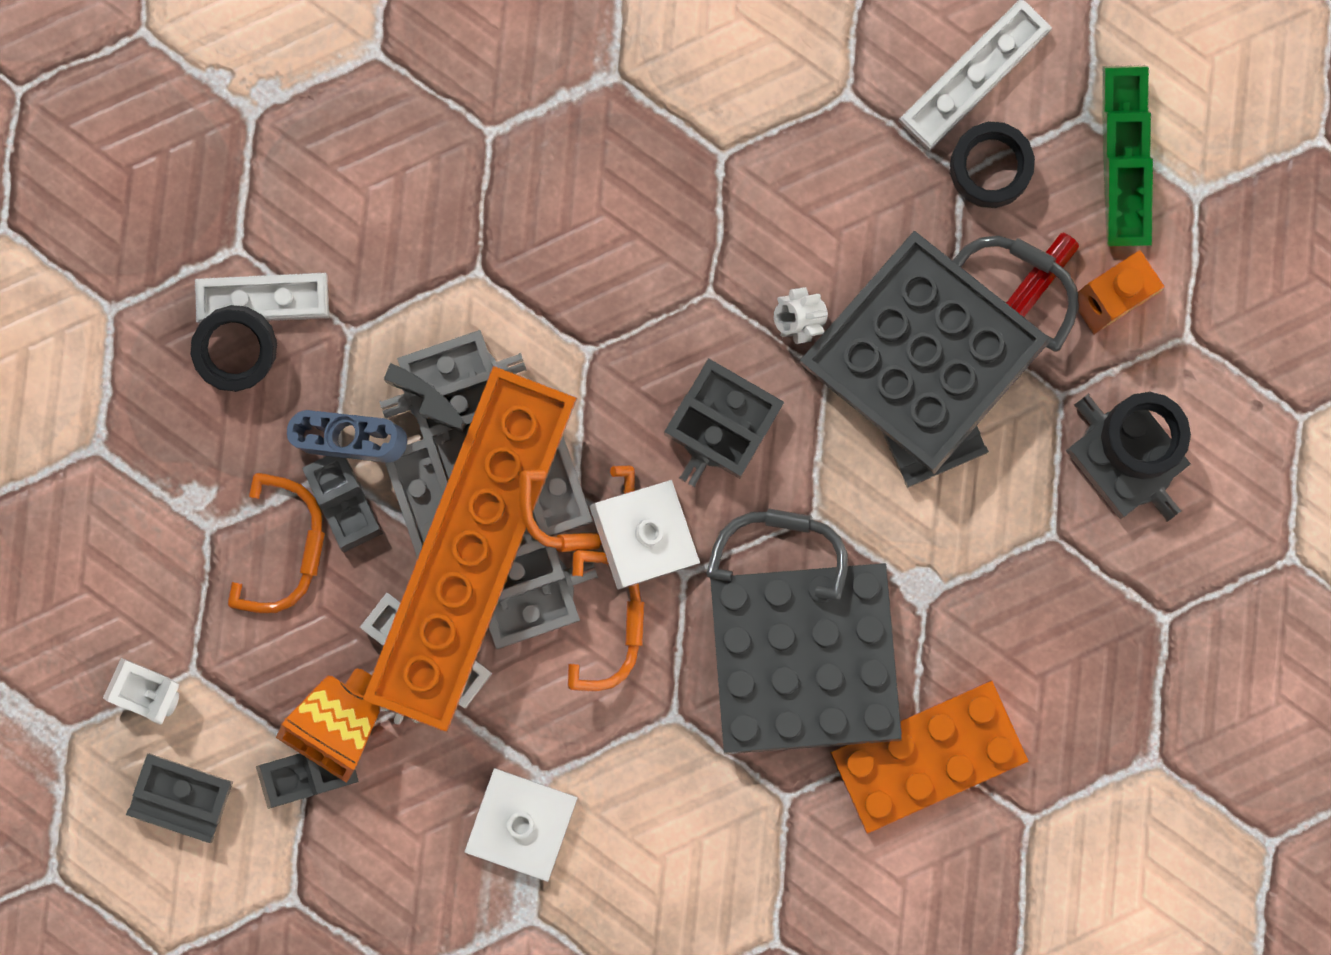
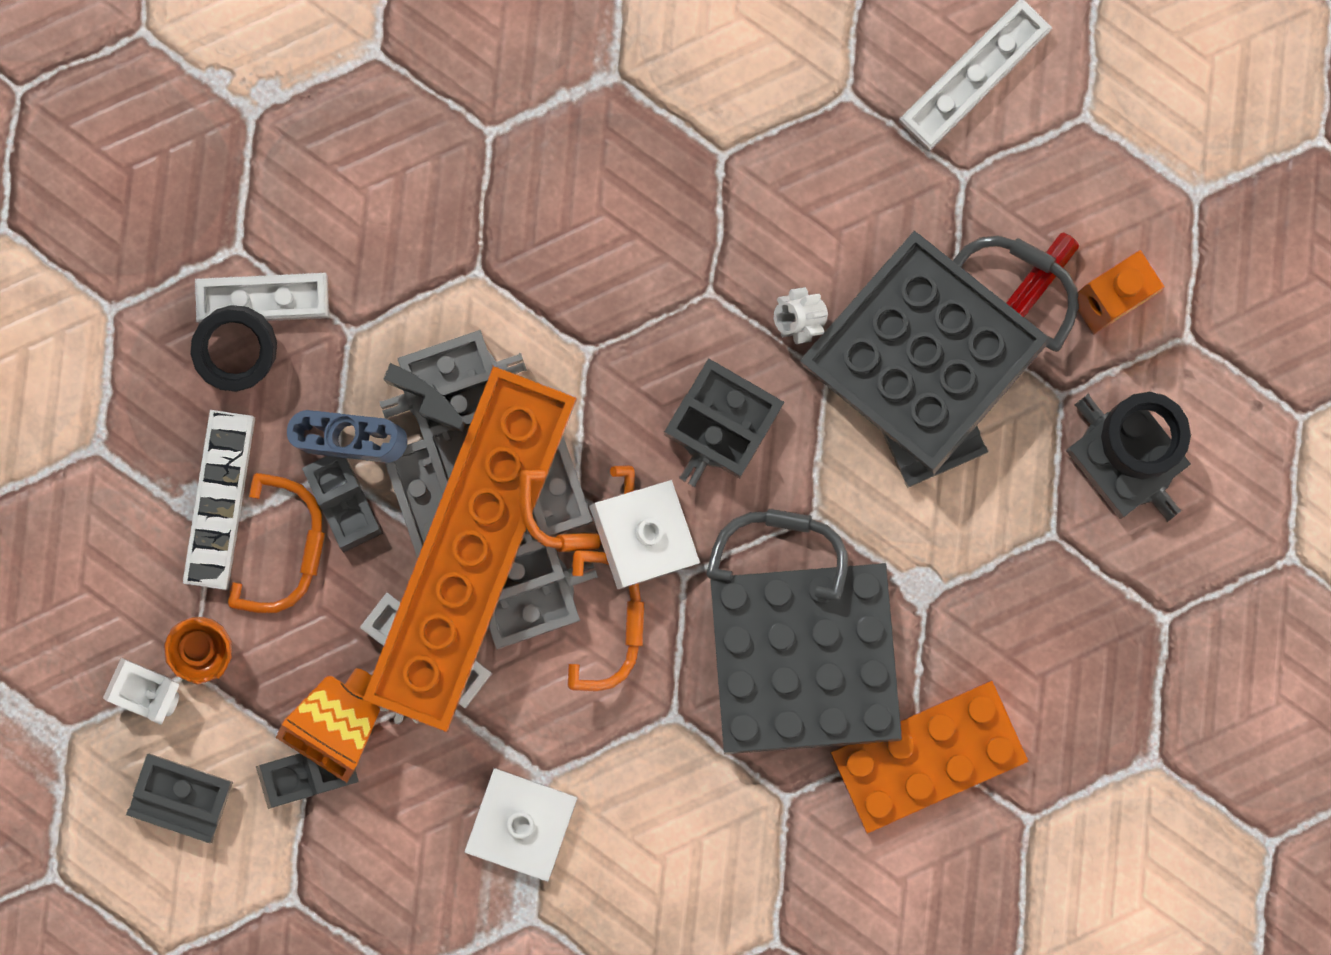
black tyre [950,121,1035,208] -> none
green slope [1103,65,1153,246] -> none
none -> orange hair [164,617,232,684]
none -> tile [183,410,255,590]

